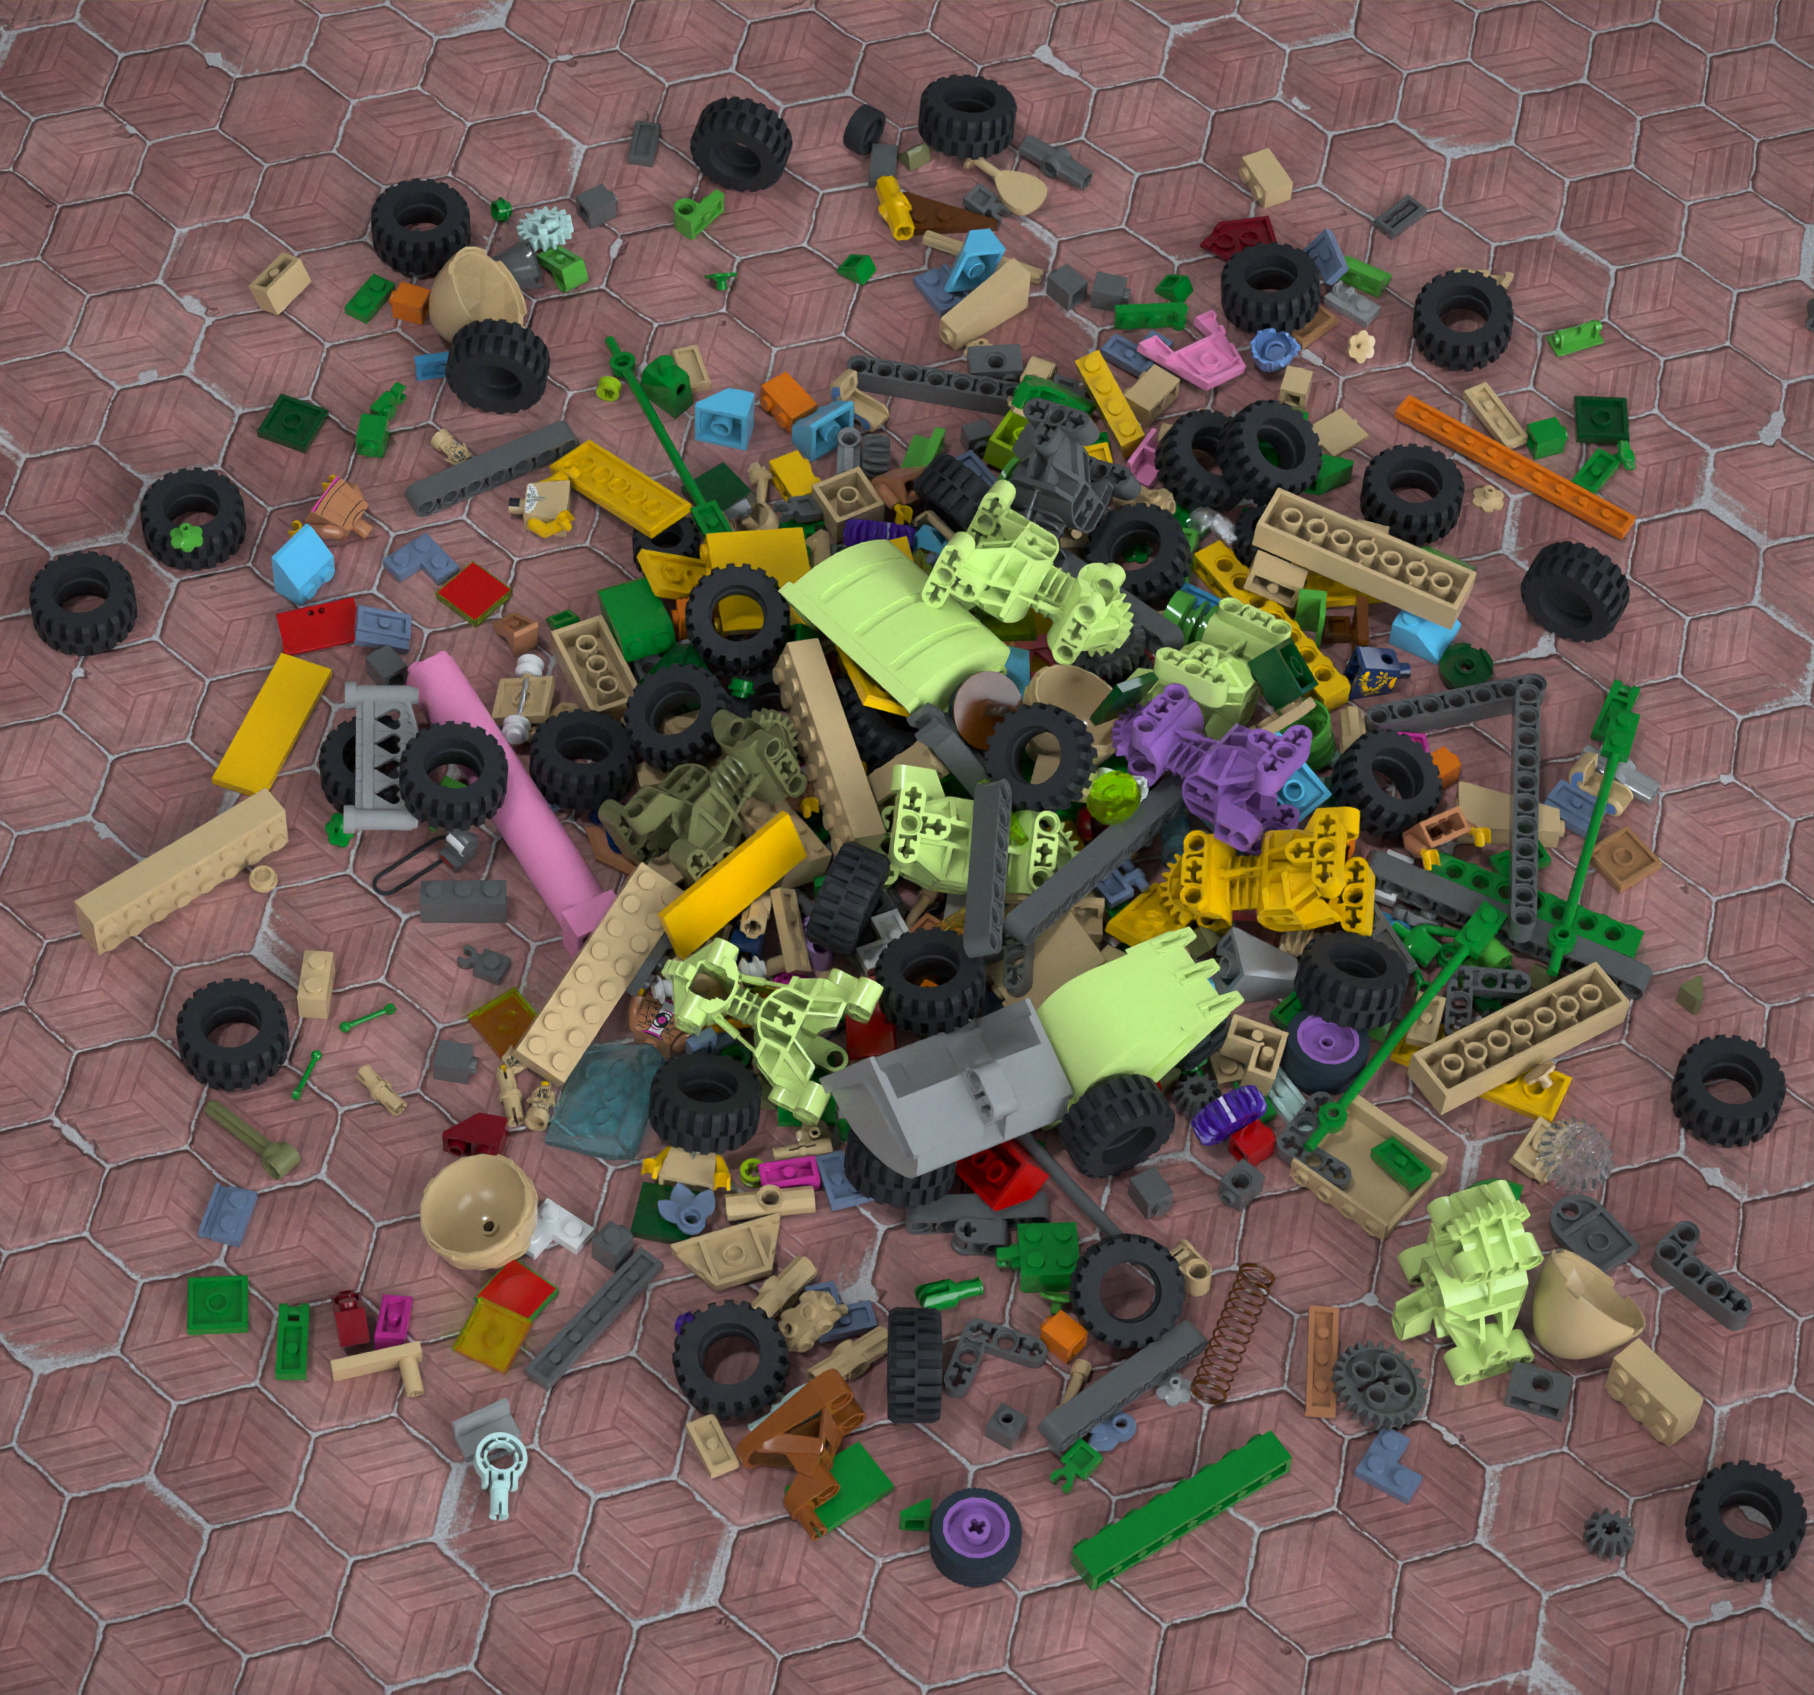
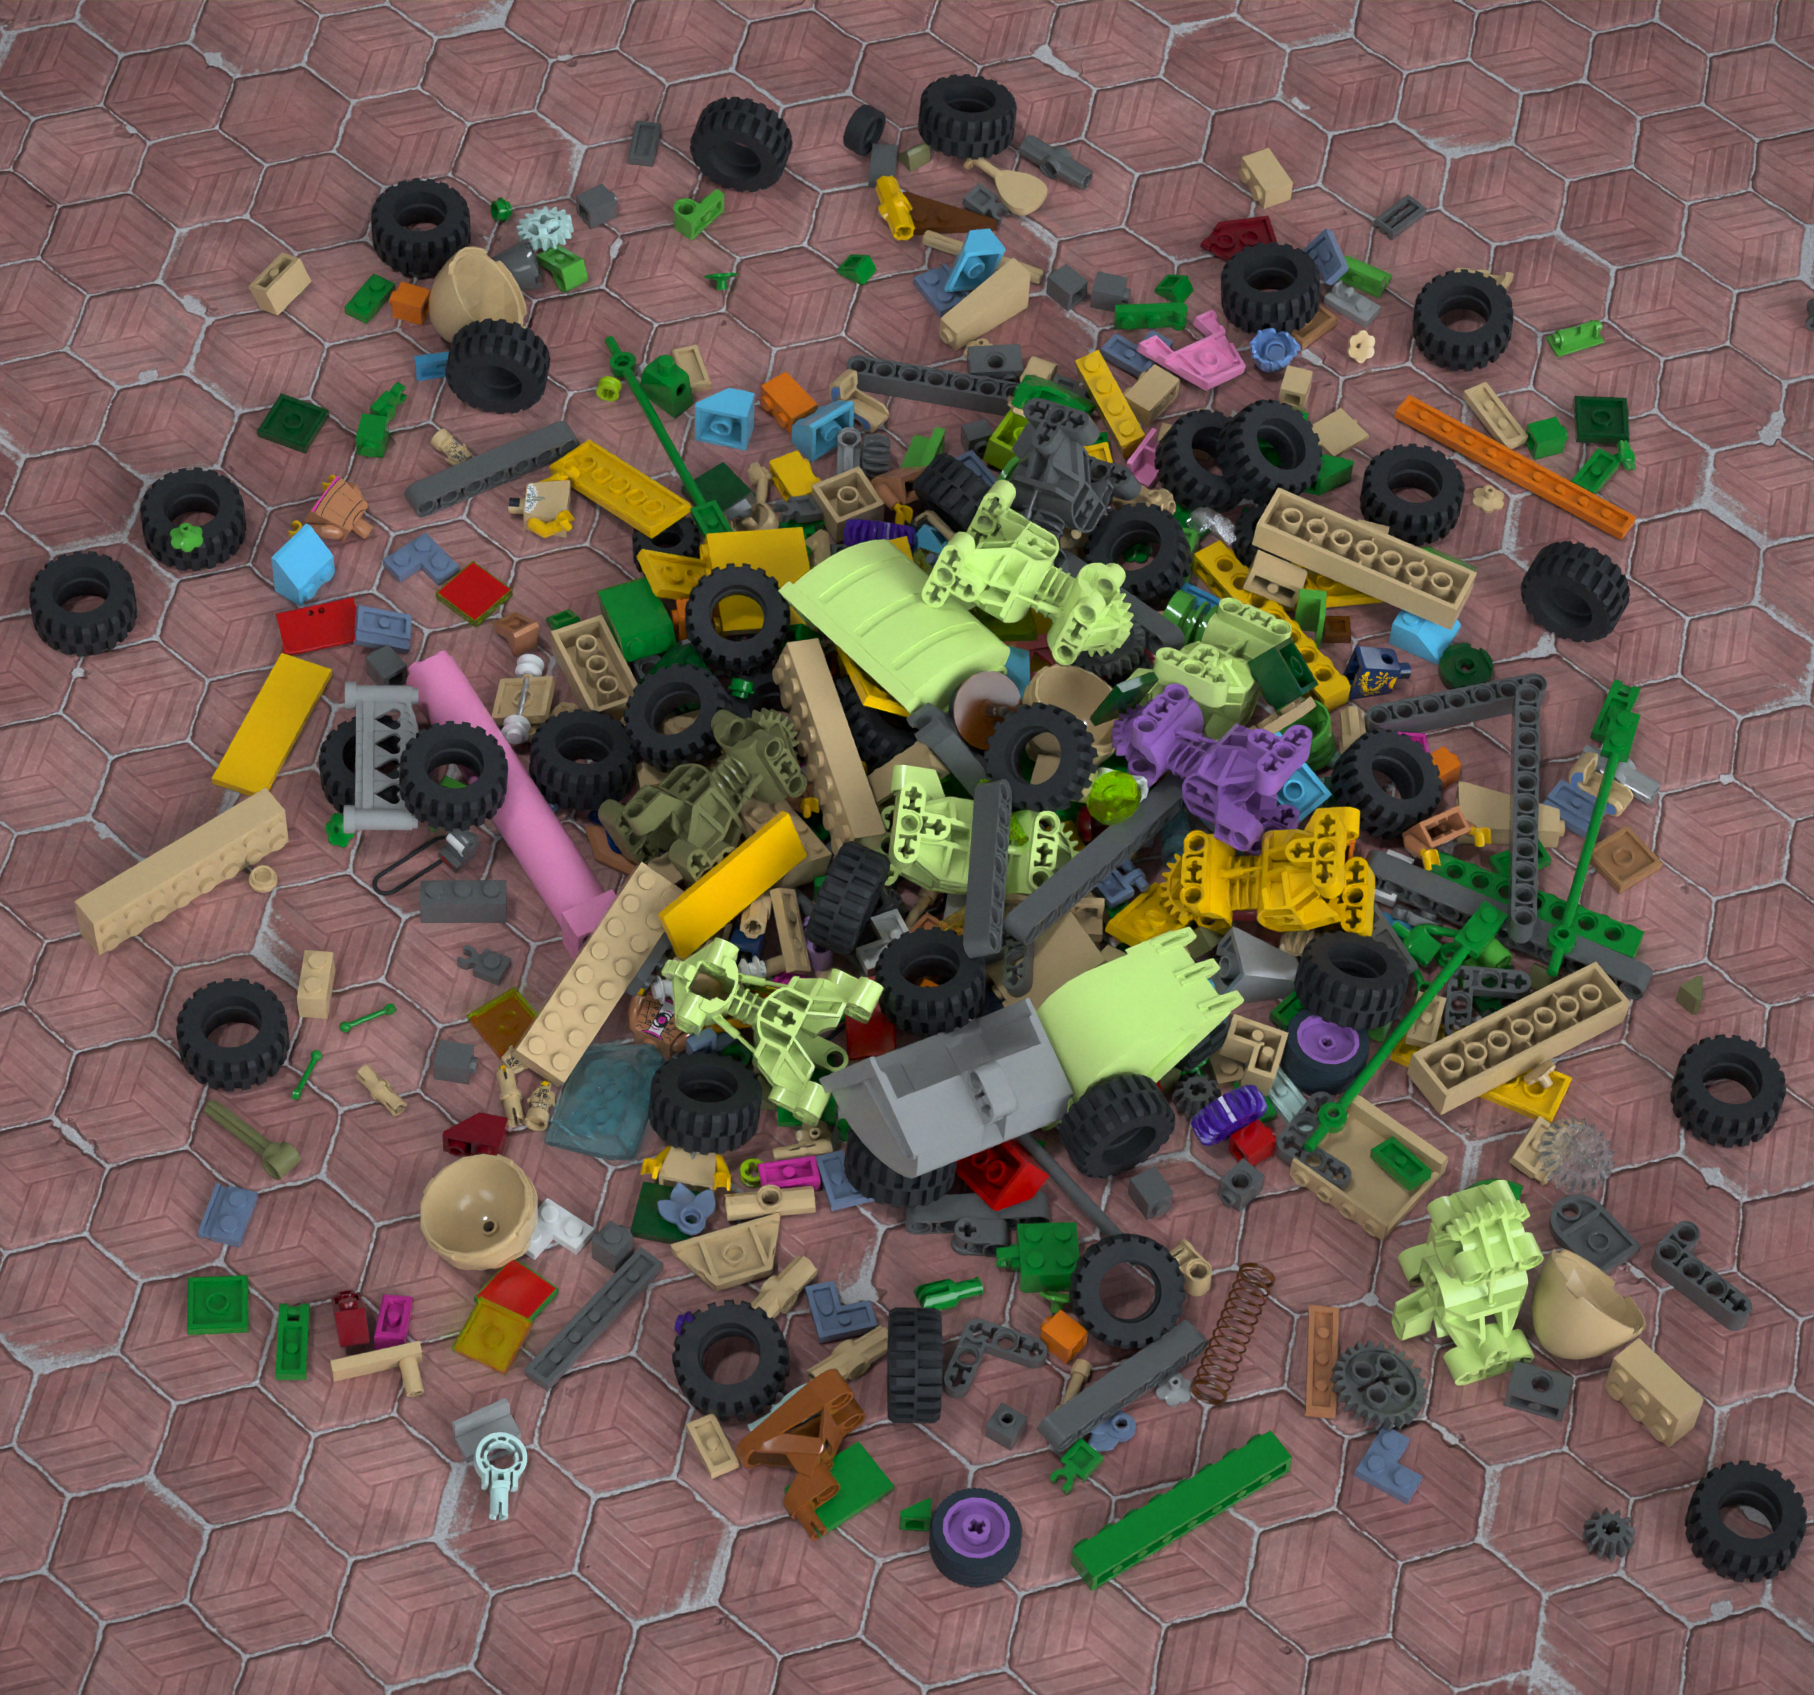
tan brick [778,1290,848,1353] -> none
reddish brown tile [1351,596,1369,655] -> none

